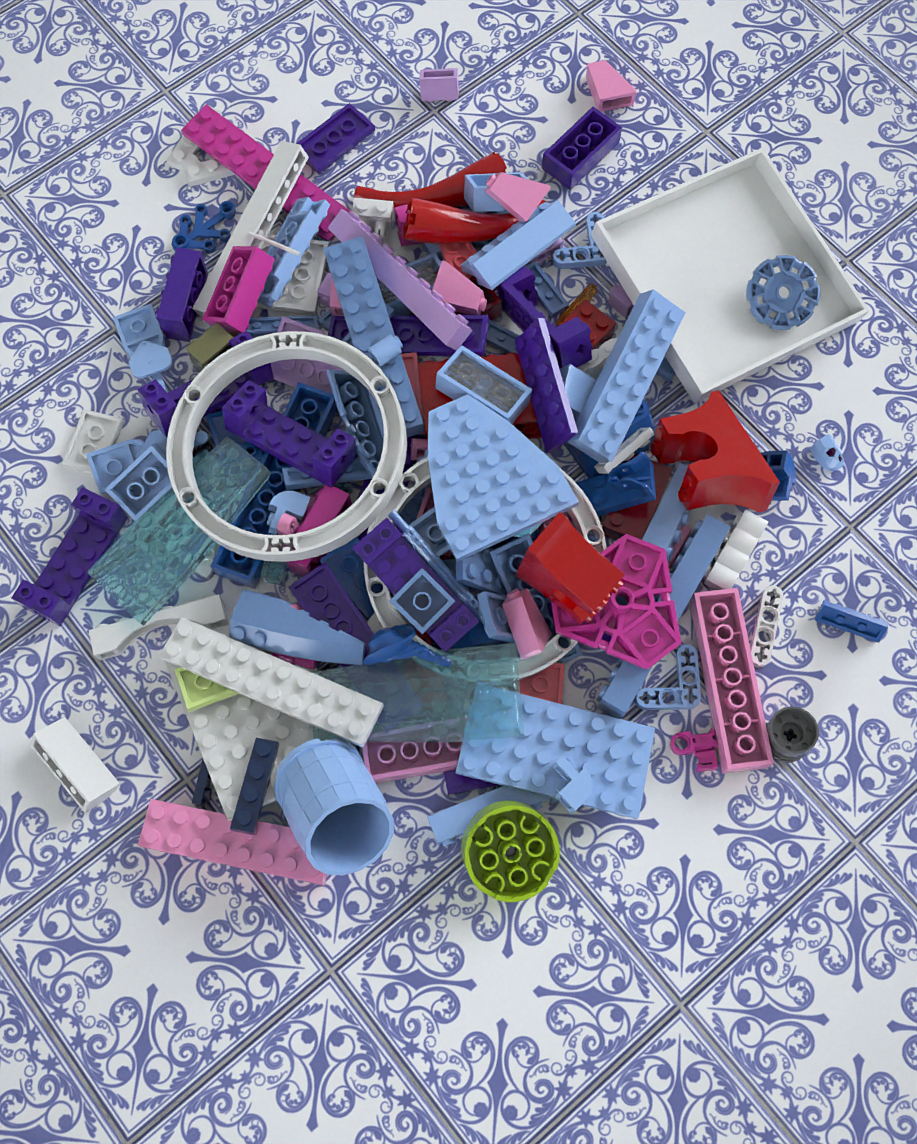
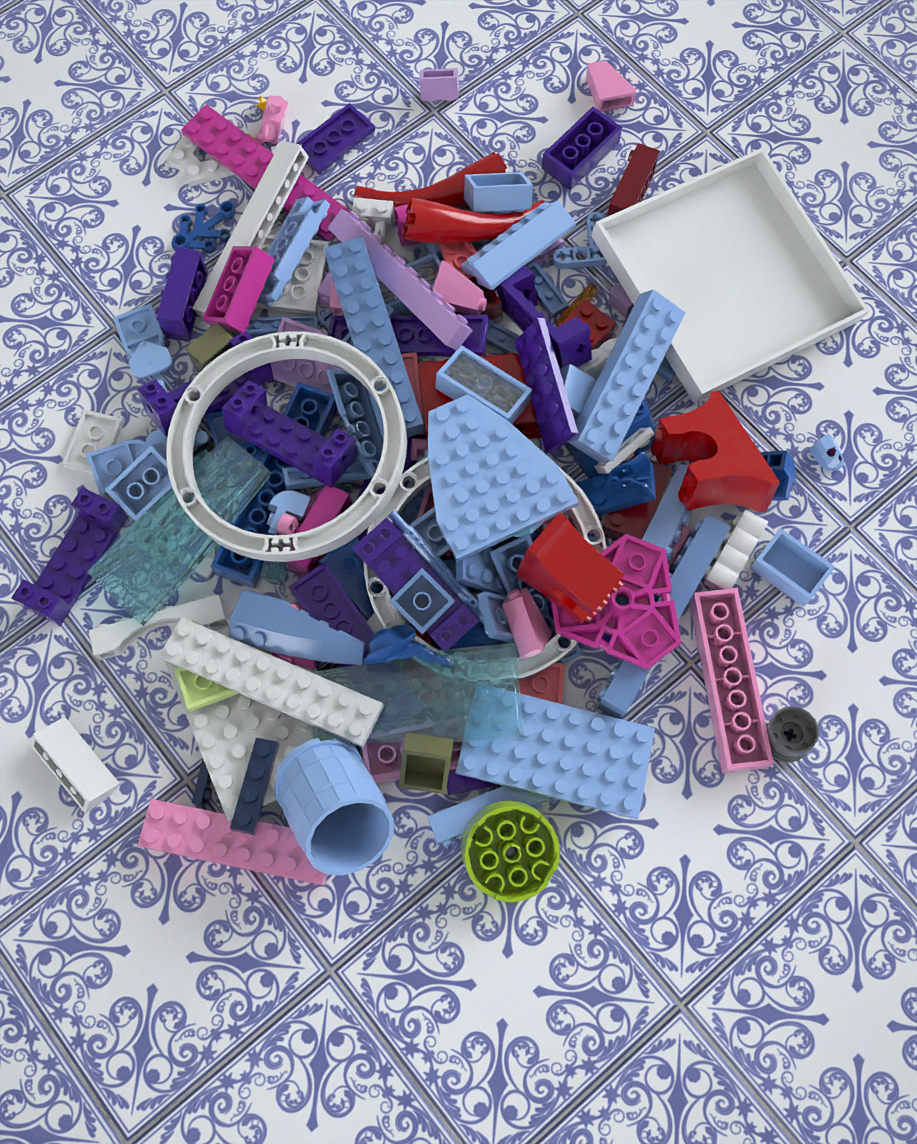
white piece [247,231,300,256] -> none
light blue brick [368,334,403,367] -> none
bright pink slope [485,172,551,222] -> none
light blue brick [552,756,593,814] -> none
light blue beam [634,644,701,710] -> none
dark pink piece [670,728,719,773] -> none
medium blue plate [746,255,820,330] -> none
white beam [750,585,783,668] -> none
blue plate [815,599,888,643] -> none
none -> bright pink torso [247,95,288,145]
none -> olive piece [399,732,454,794]
none -> dark red brick [607,143,660,217]
none -> light blue piece [750,528,835,607]

